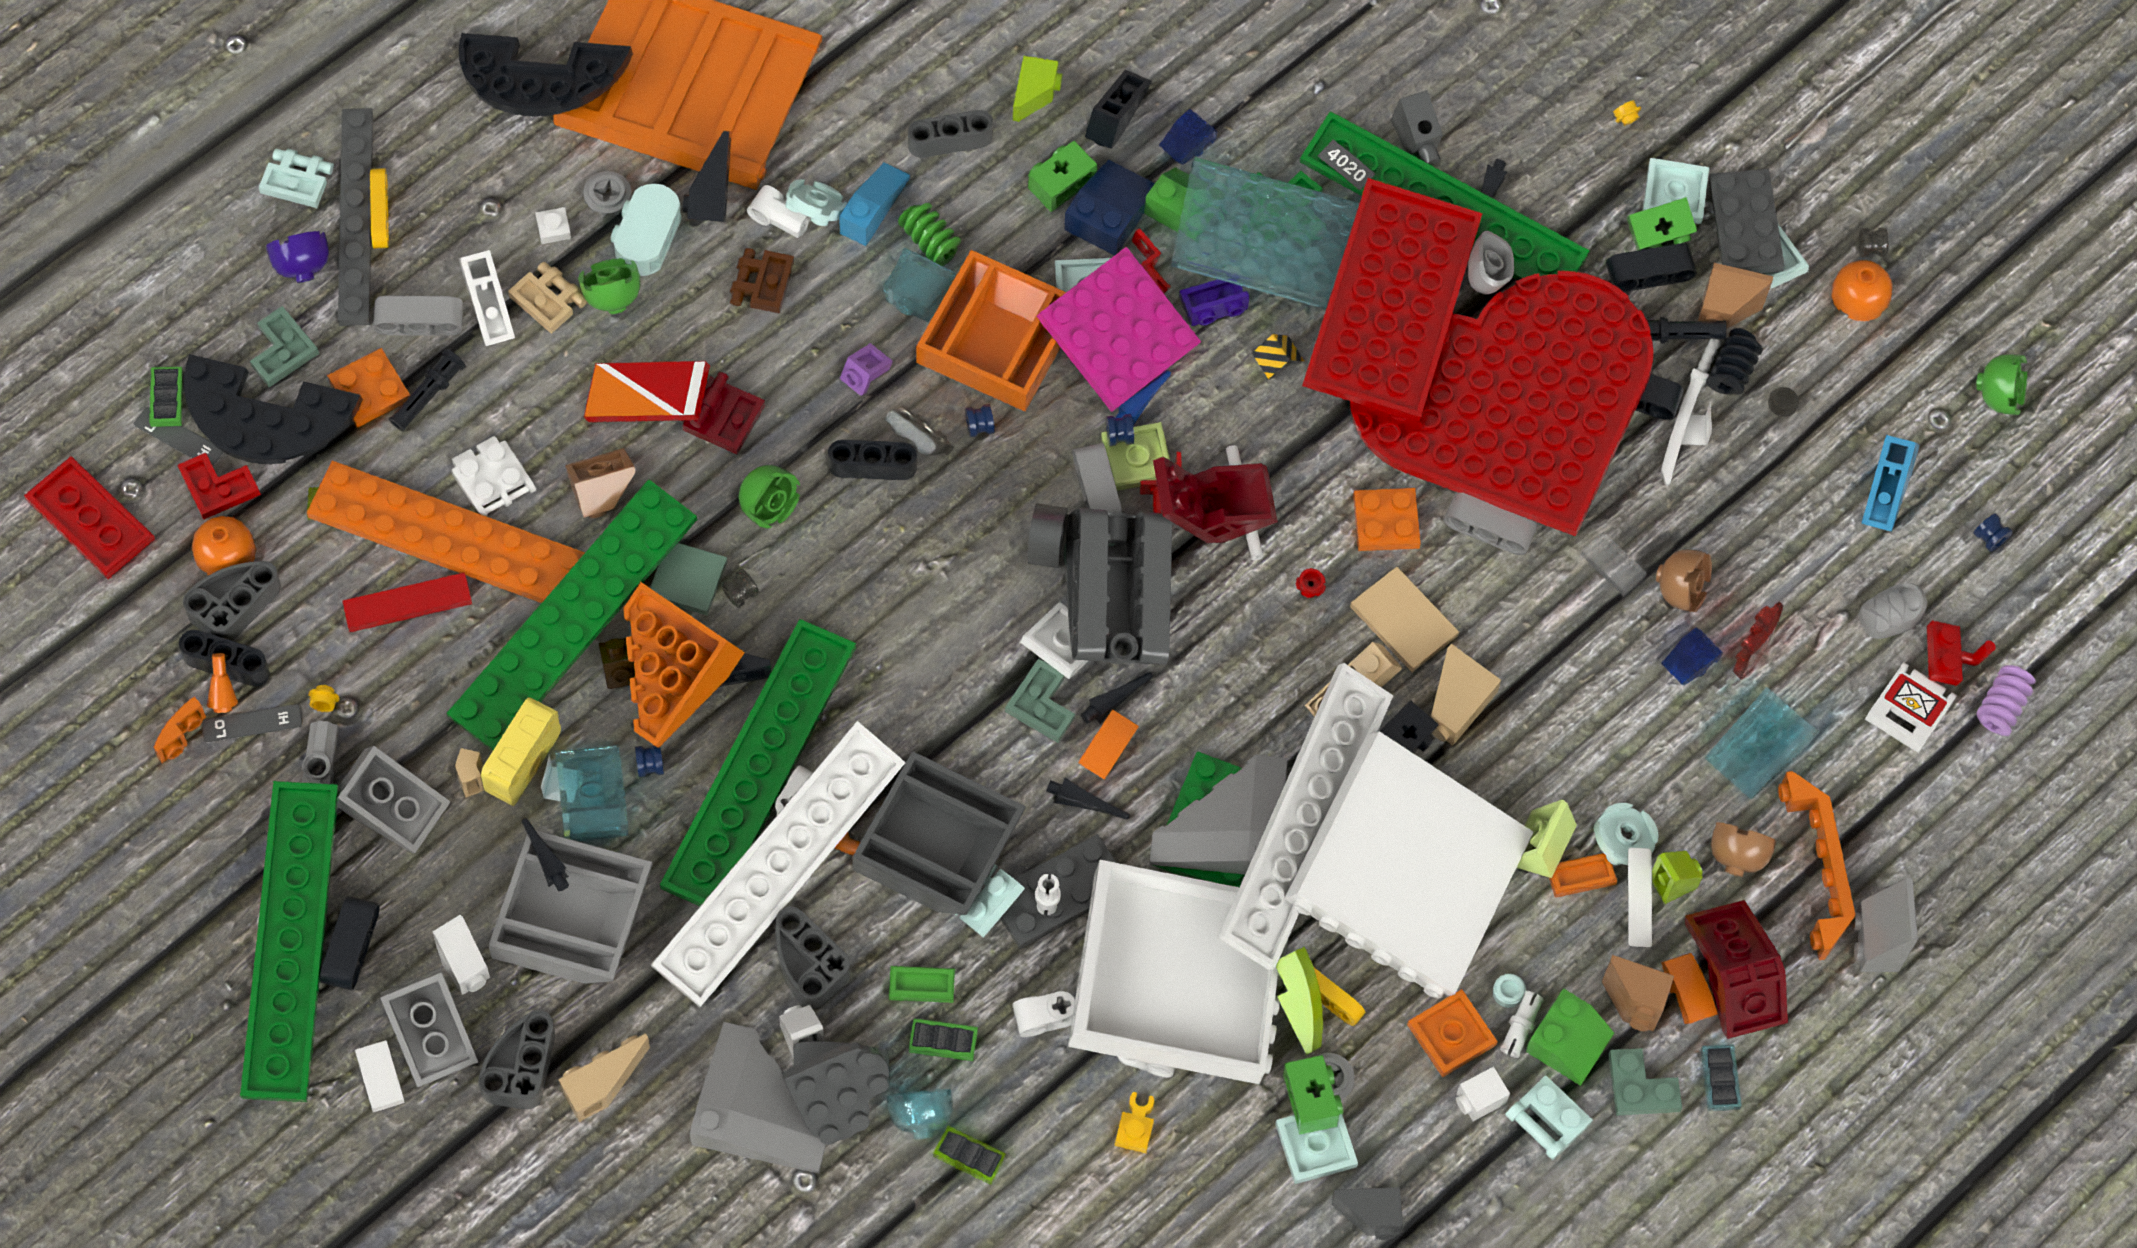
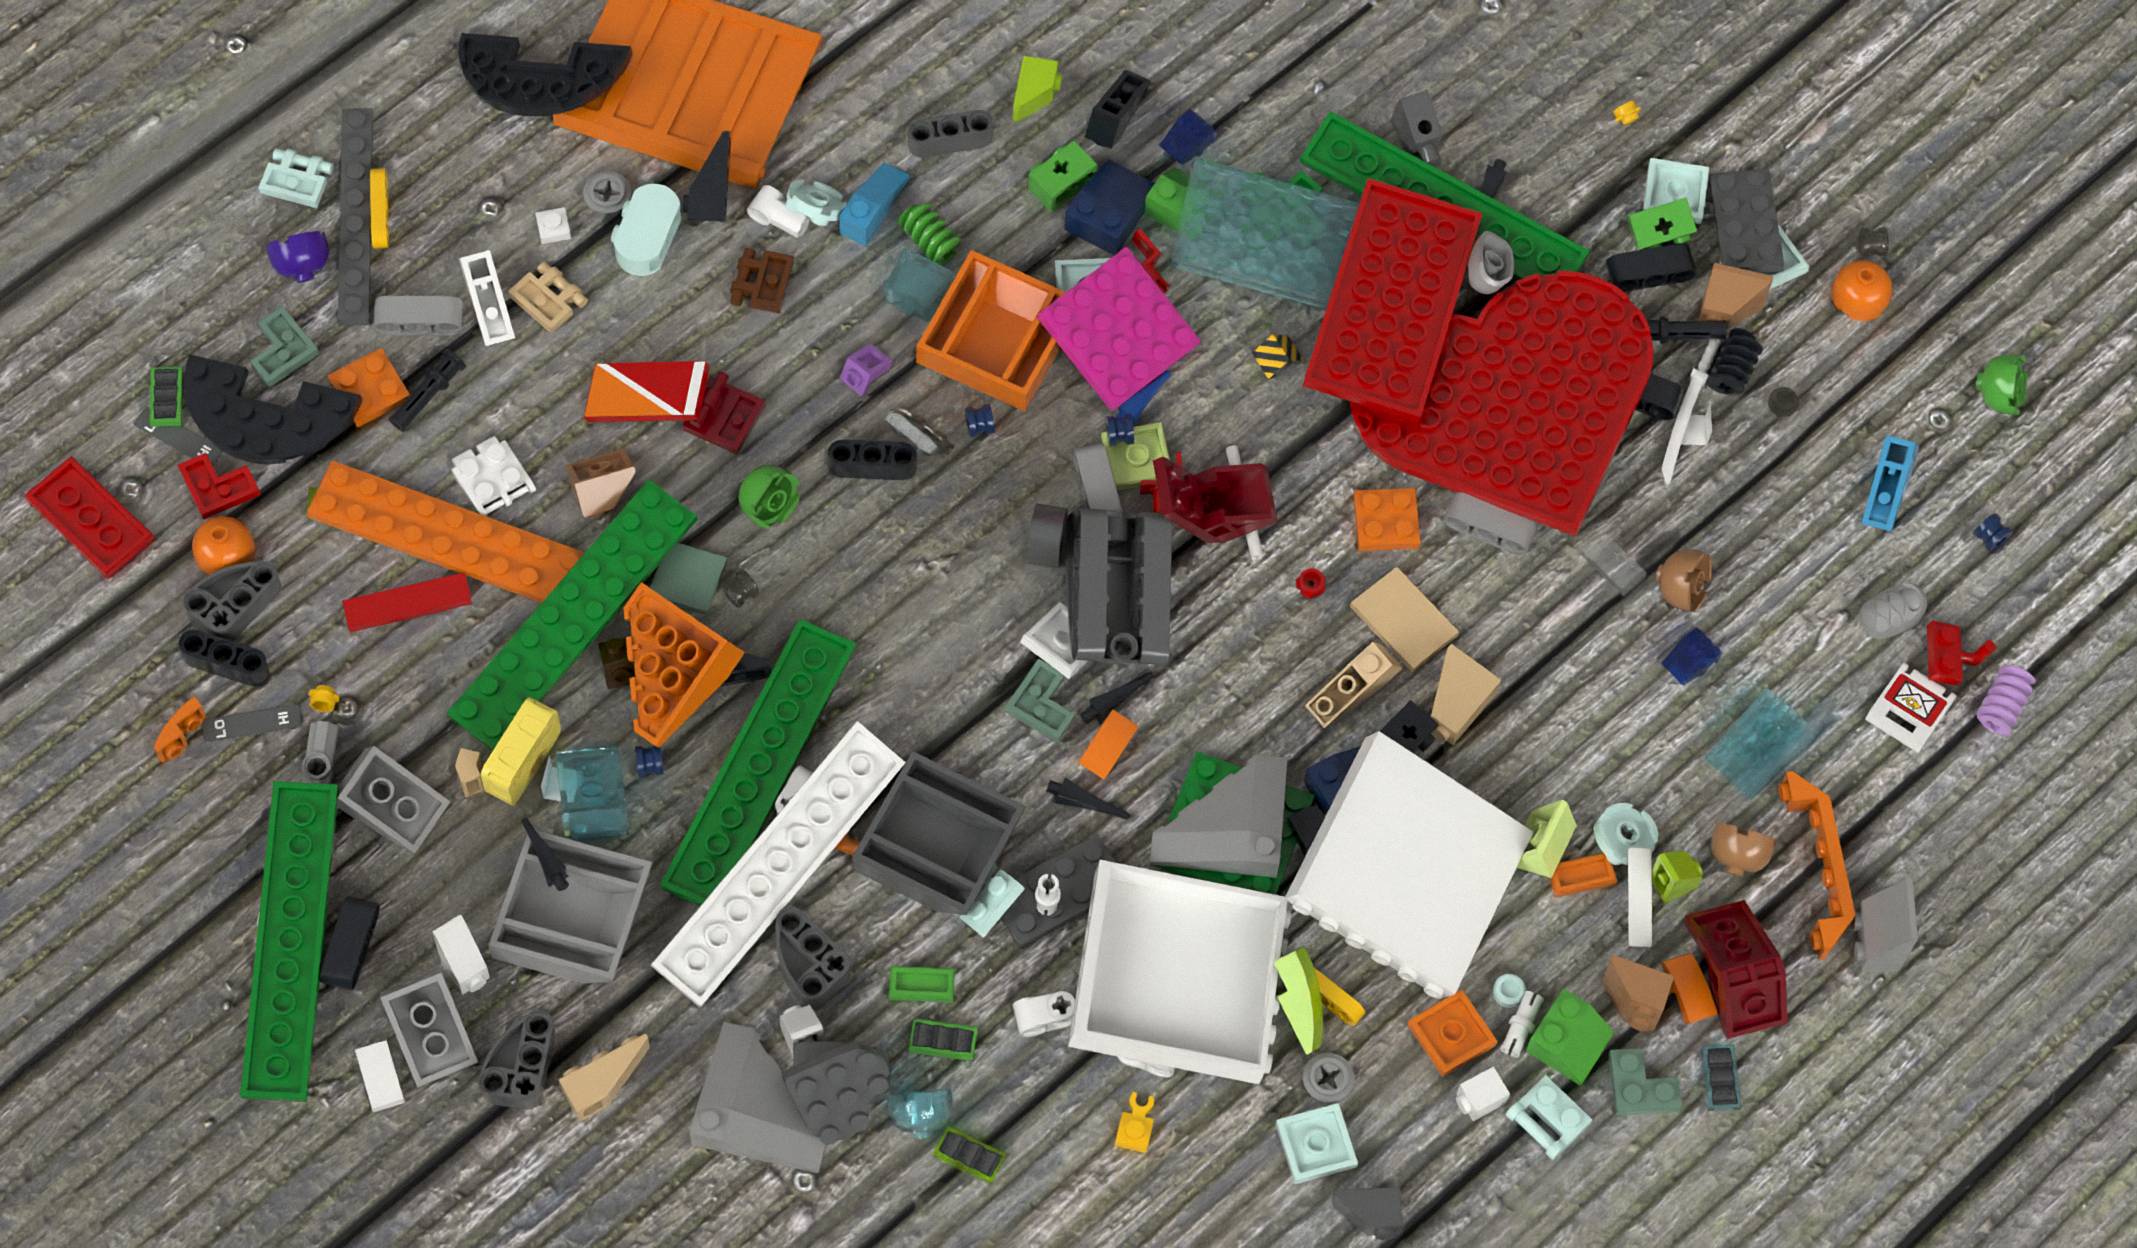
orange cone [206,653,238,713] -> none
bright green cylinder [578,258,641,314] -> none
dark purple bracket [1179,274,1250,327] -> none
white plate [1218,663,1393,970] -> none
bright green brick [1283,1055,1343,1135] -> none
dark grey sticker [1318,140,1375,190] -> none
clear red slope [1733,601,1784,680] -> none

